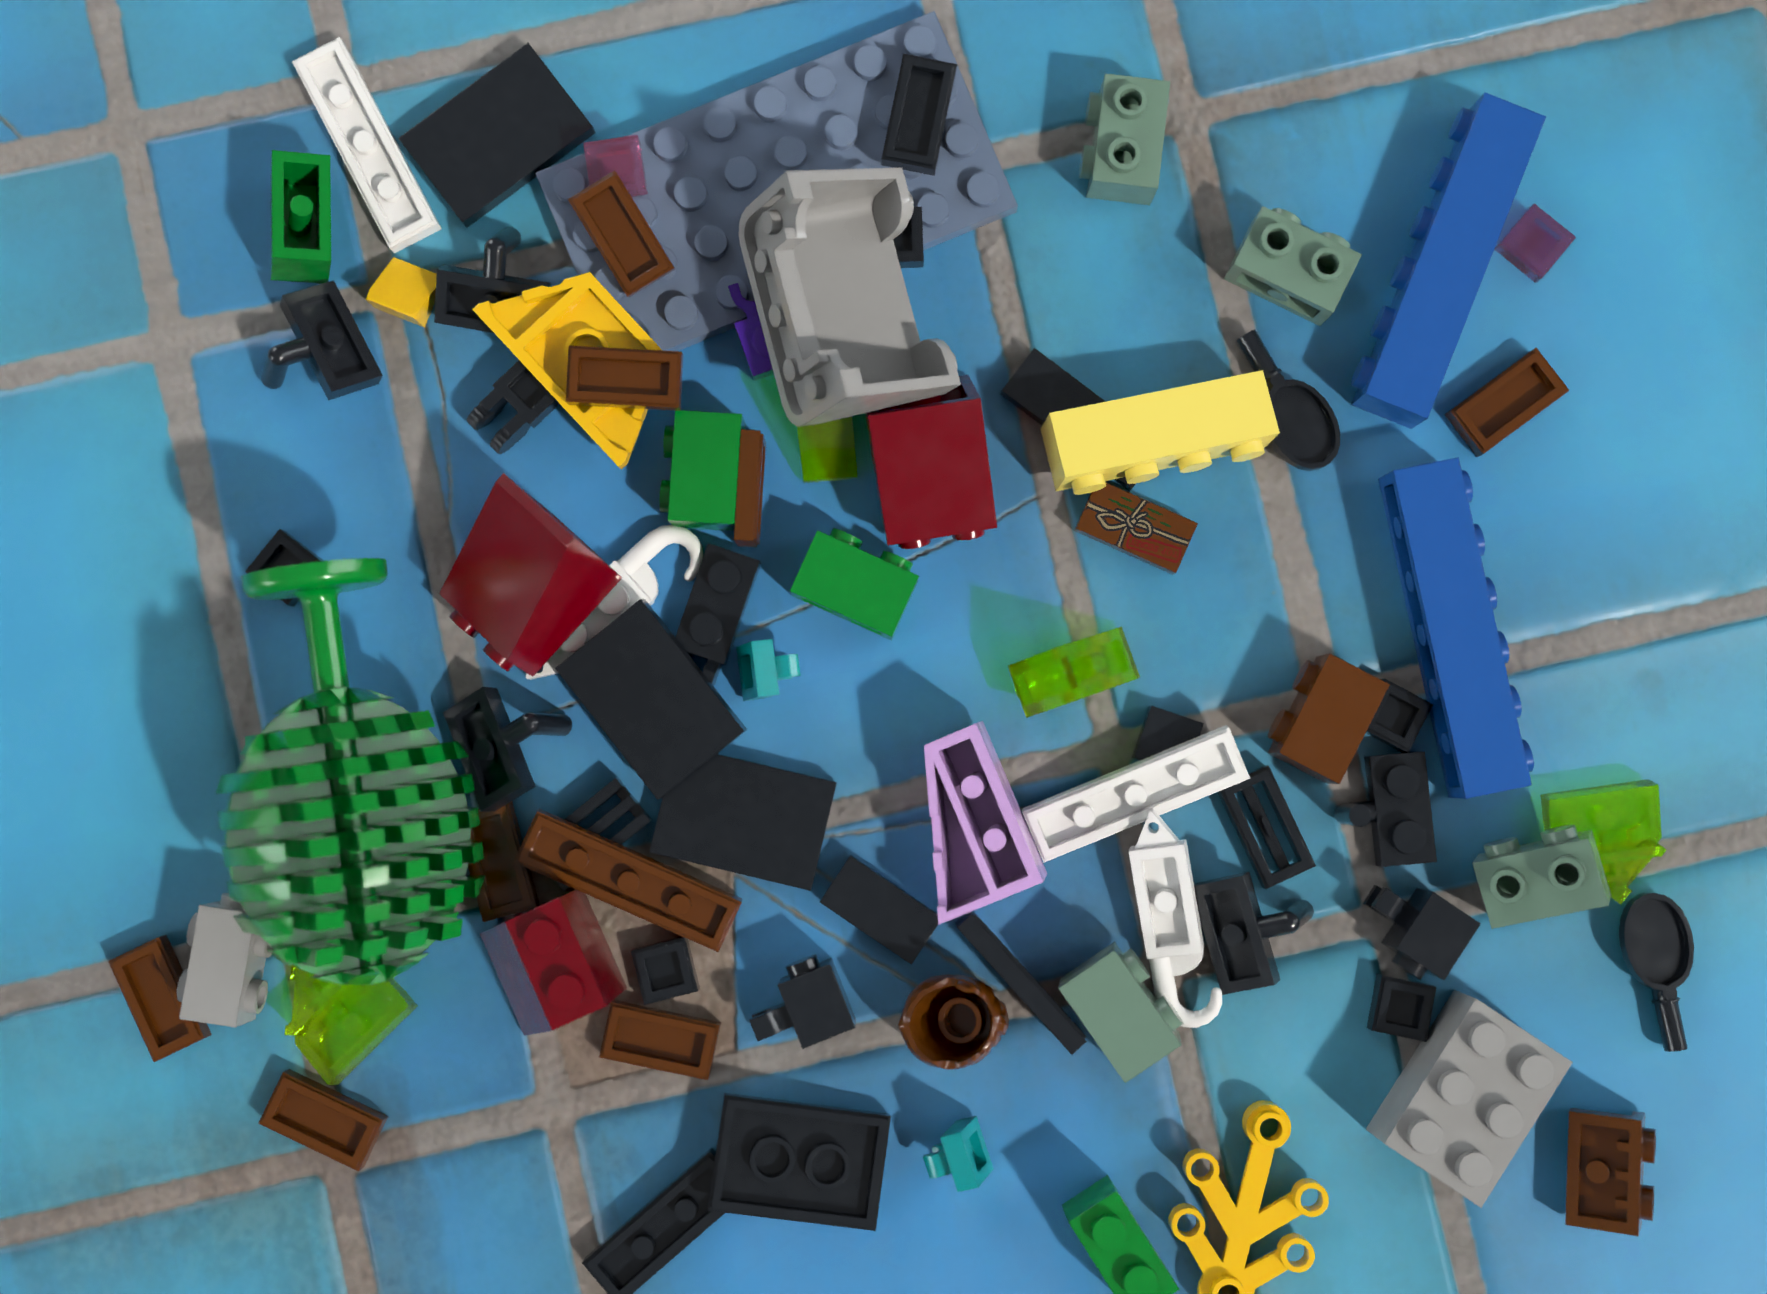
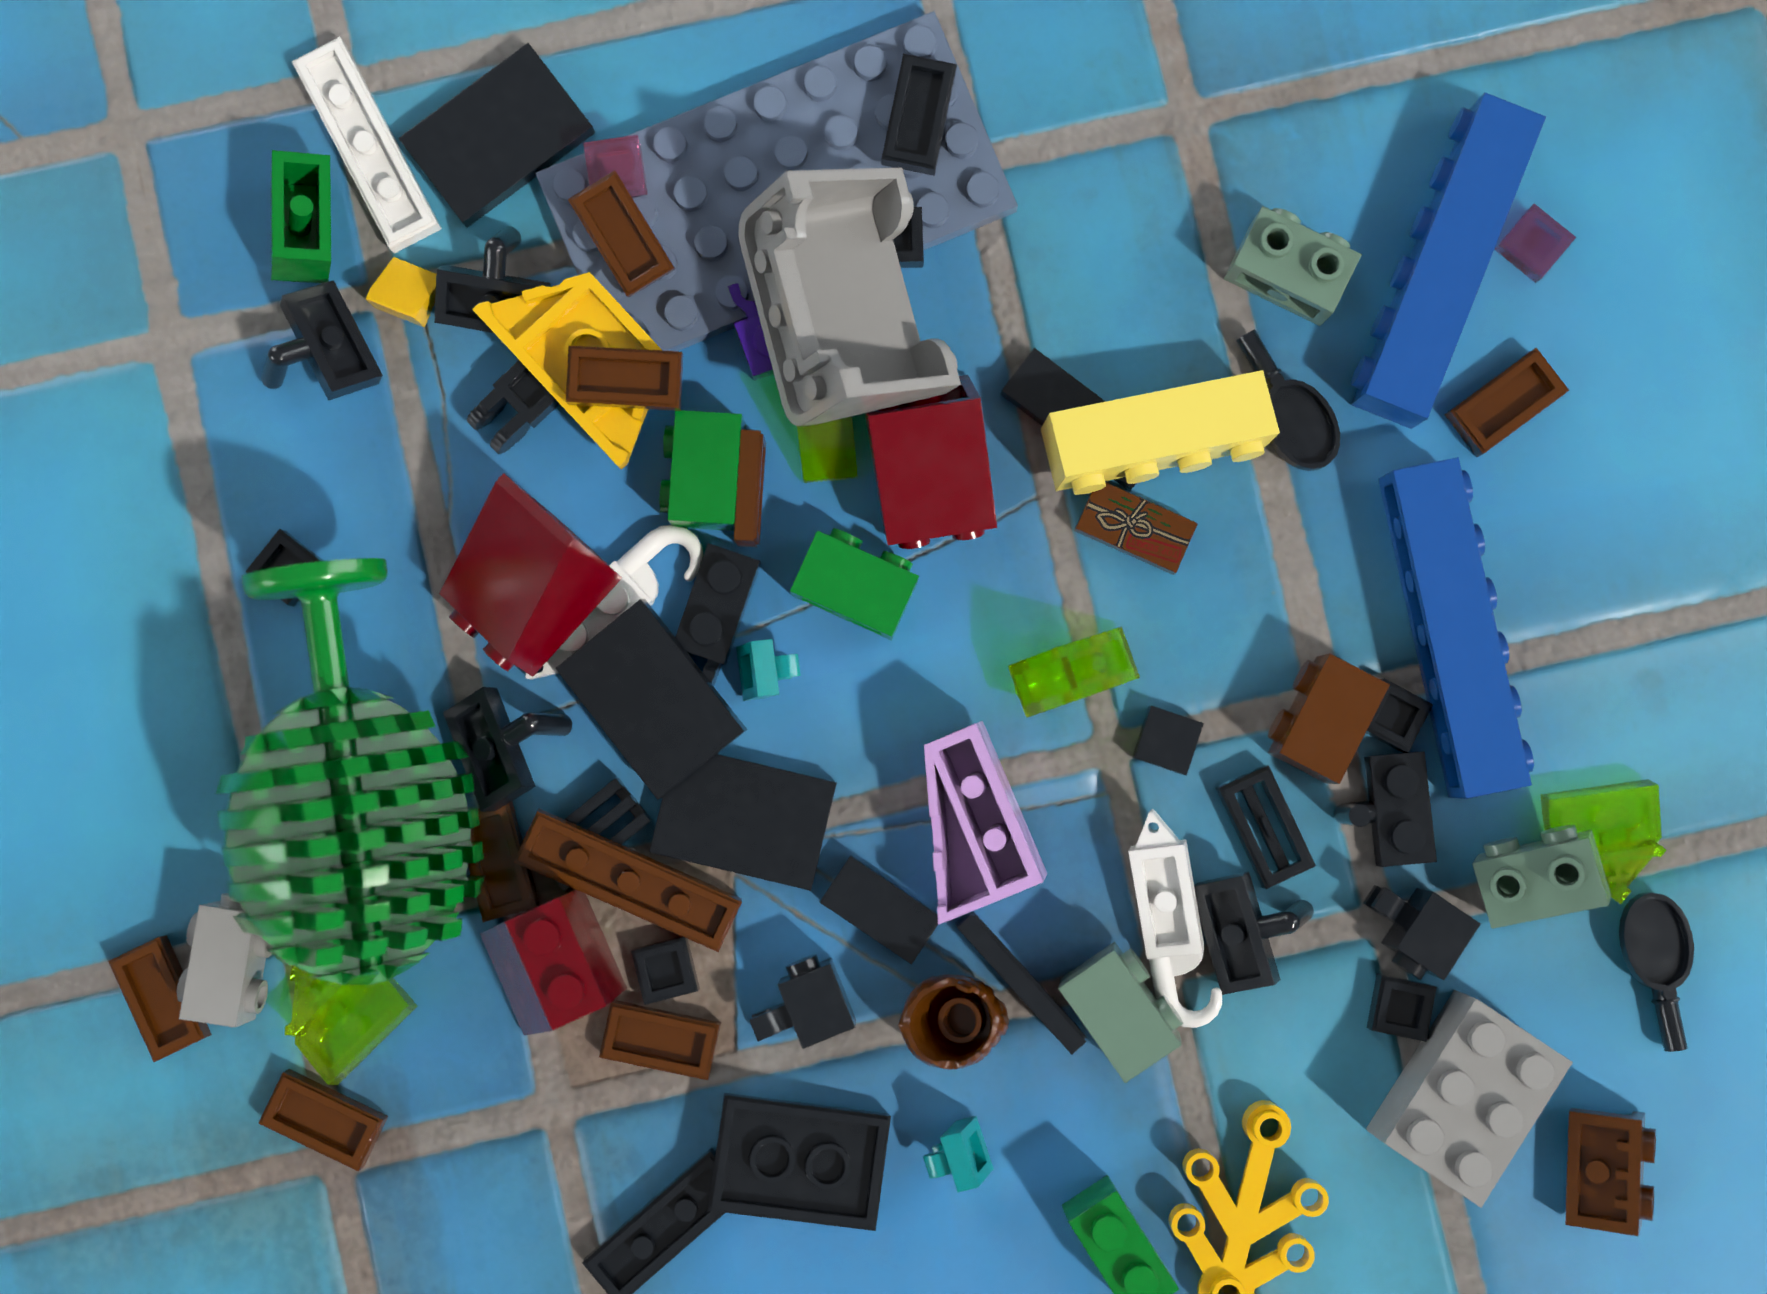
white tile [1022,725,1250,863] -> none
sand green brick [1079,73,1171,205] -> none

